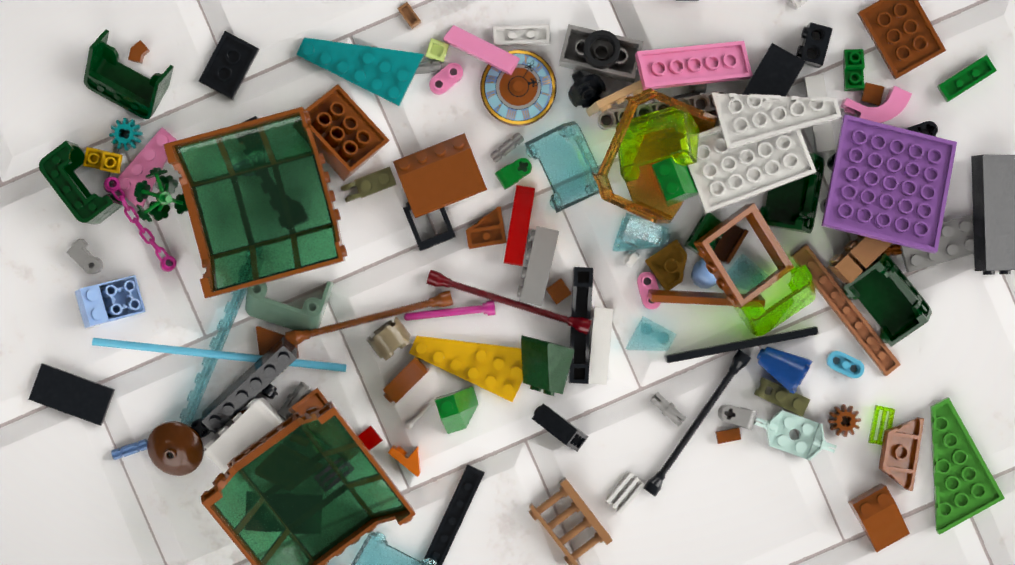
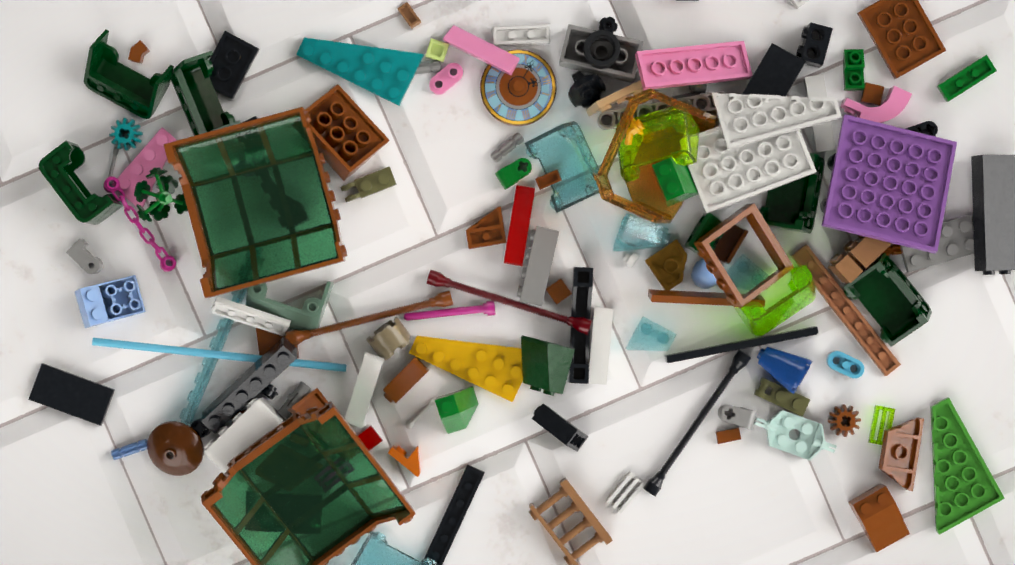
yellow slope [83,147,123,174] -> none
dark orange slope [393,133,487,218] -> none
black window [403,202,456,251] -> none
bright pink plate [637,272,661,309] -> none
light grey pin [650,392,686,427] -> none
none -> dark green windscreen [171,51,241,143]
none -> white tile [210,296,291,336]
none -> white tile [345,352,384,428]
none -> dark orange piece [535,169,562,190]
none -> black plate [599,17,618,33]
none -> yellow plate [624,118,645,145]

